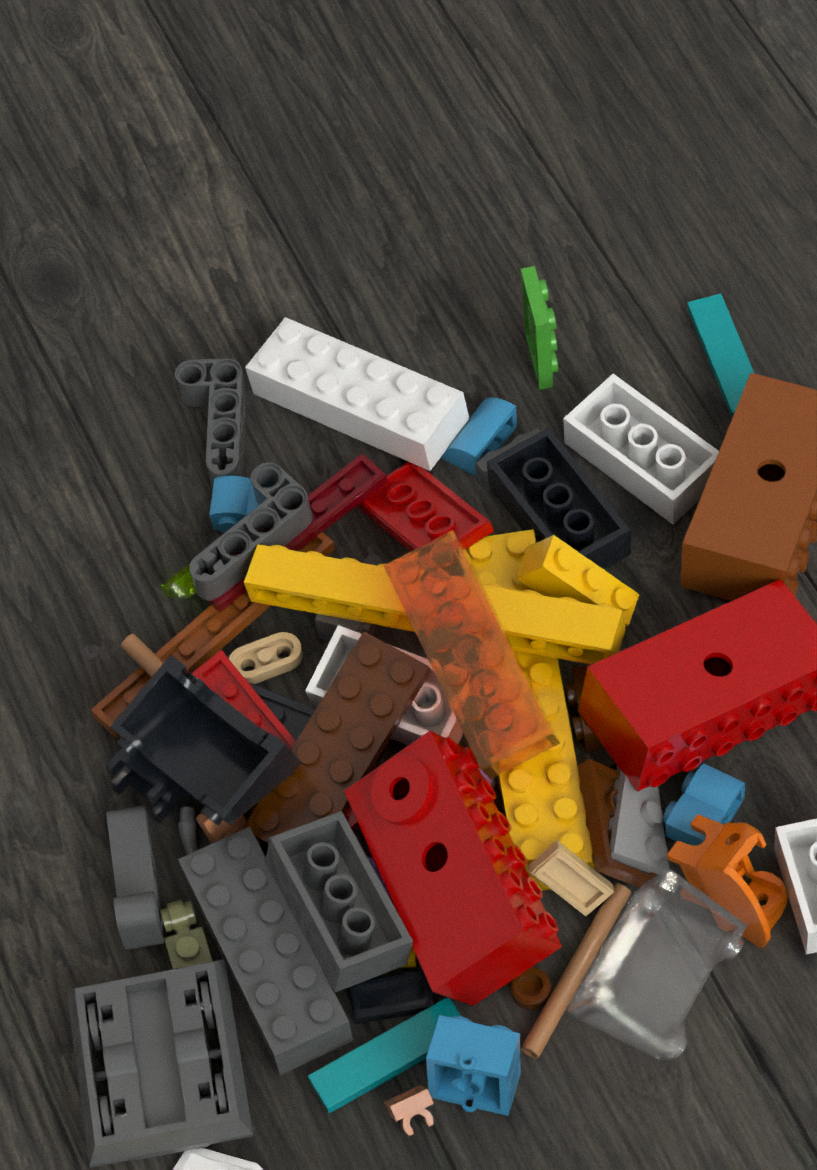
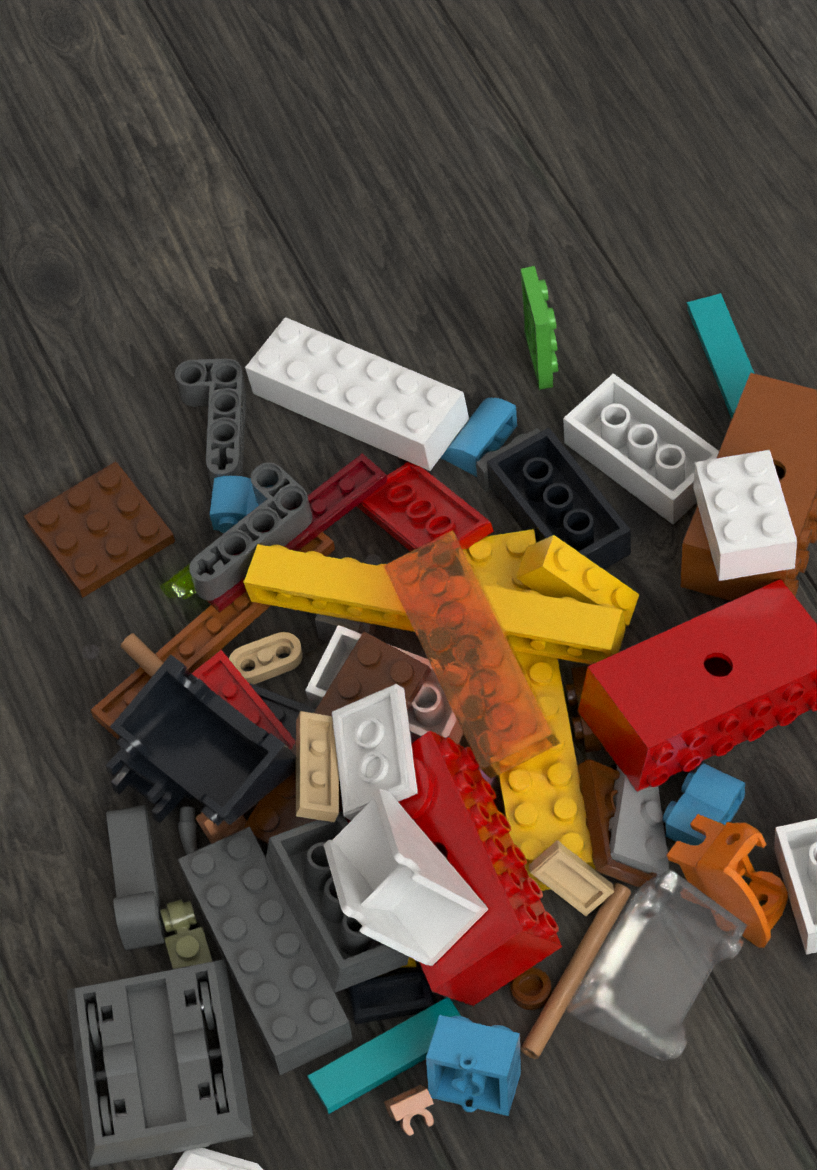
none -> reddish brown plate [24,461,175,598]
none -> tan plate [296,711,339,822]
none -> white ladder [324,789,488,966]
none -> white tile [332,684,418,821]
none -> white brick [693,450,797,581]

